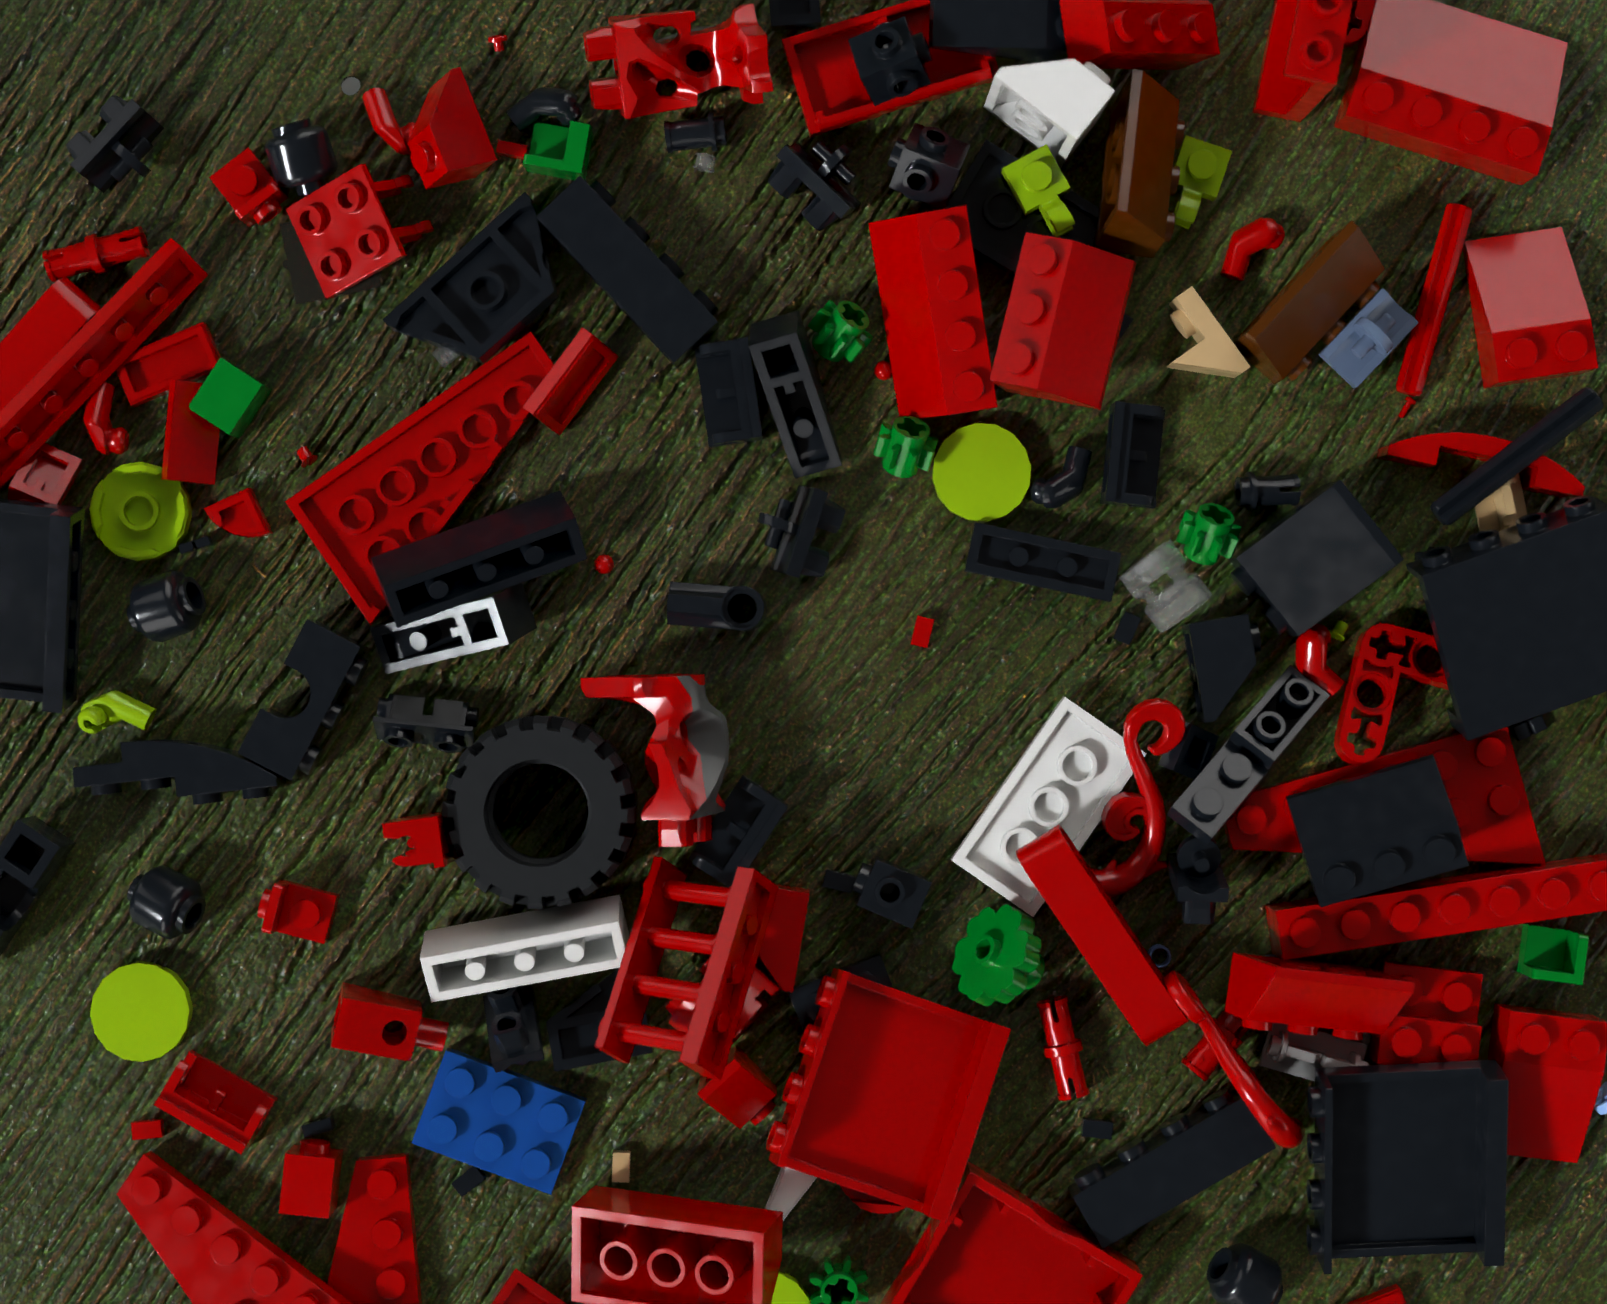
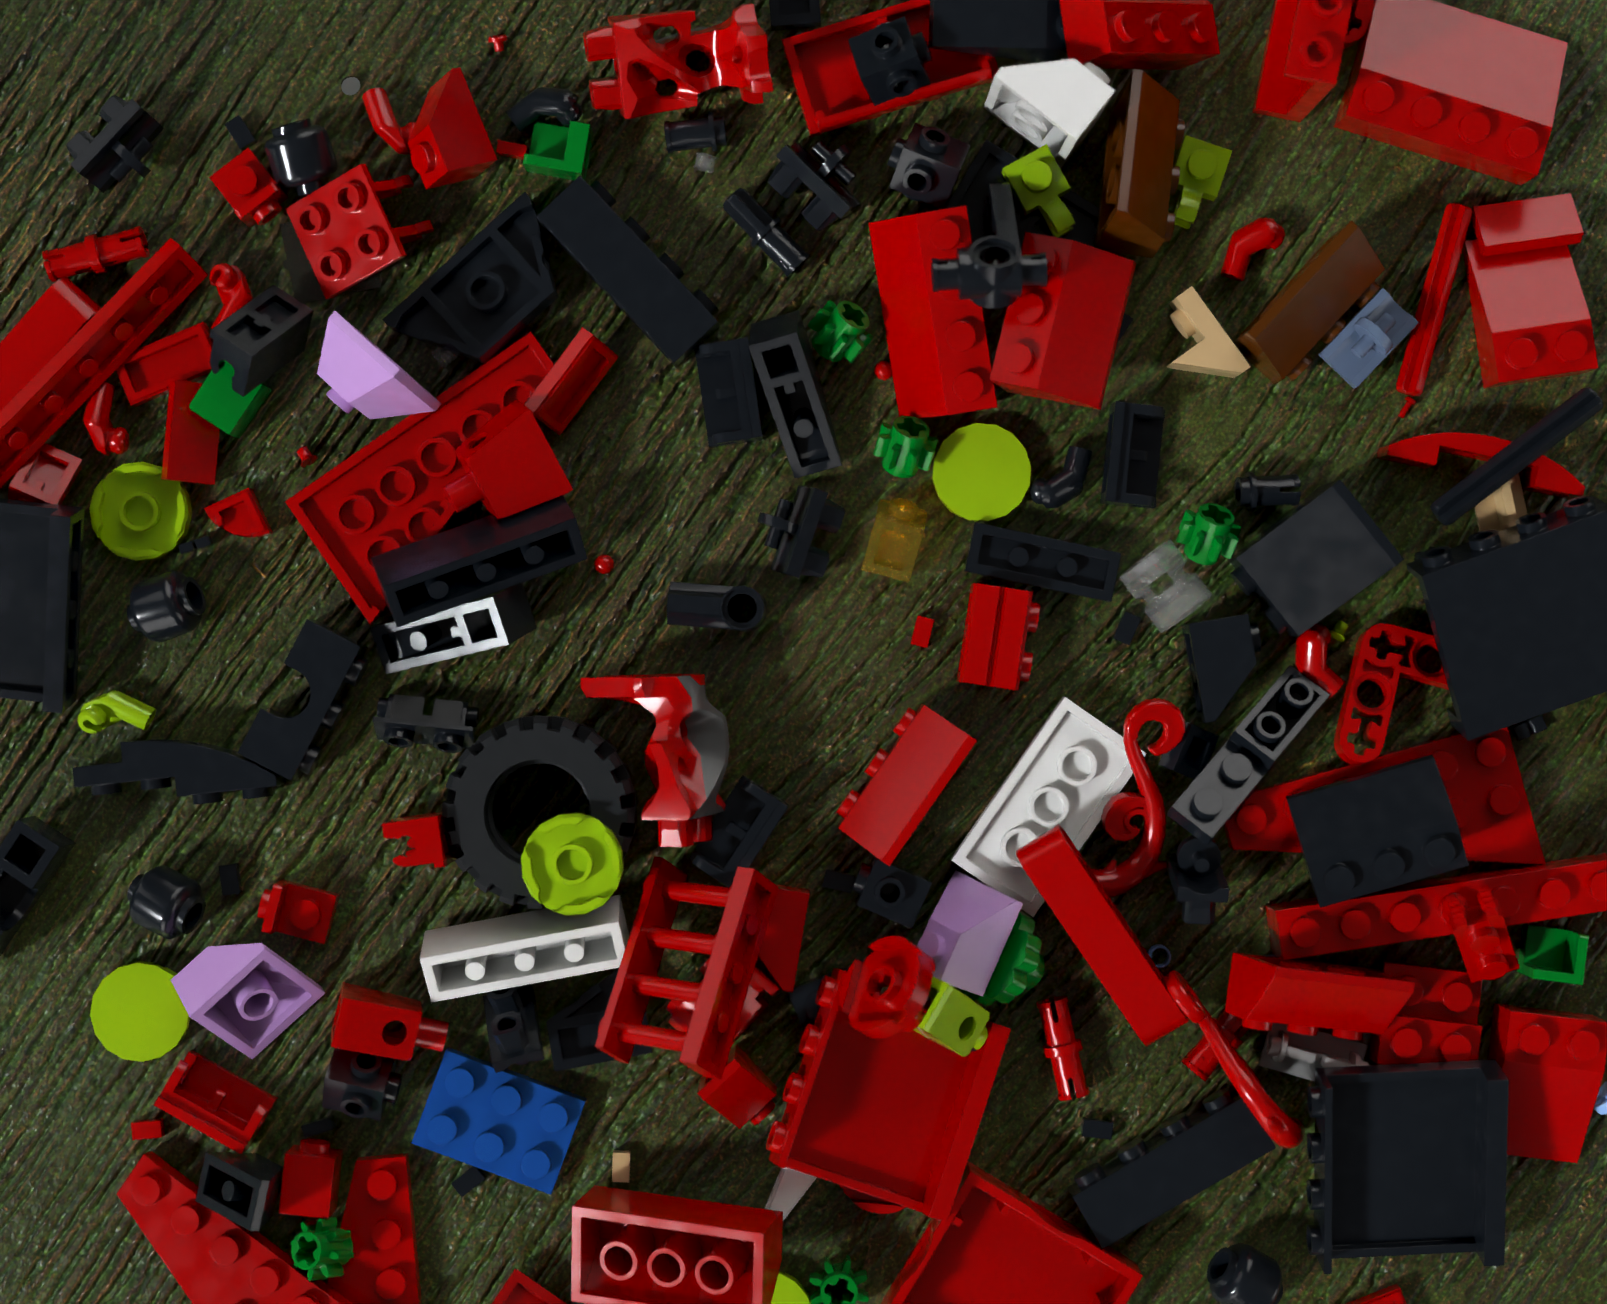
none -> lavender slope [171,943,325,1059]
none -> black slope [195,1152,283,1231]
none -> red arm [209,263,253,329]
none -> black hinge [210,285,314,397]
none -> black piece [219,863,242,896]
none -> black piece [224,115,257,151]
none -> green gear [291,1217,354,1281]
none -> lavender slope [317,311,441,420]
none -> black brick [322,1048,403,1121]
none -> red torso [442,400,573,519]
none -> lime tile [521,813,624,915]
none -> black axle [723,188,810,278]
none -> red slope [835,704,977,866]
none -> red plate [840,936,936,1039]
none -> clear yellow bracket [861,498,927,583]
none -> lime torso [881,976,989,1057]
none -> lavender slope [918,870,1023,997]
none -> black piece [931,182,1048,309]
none -> red brick [957,583,1040,691]
none -> red hinge [1446,884,1520,983]
none -> red tile [1471,193,1584,257]

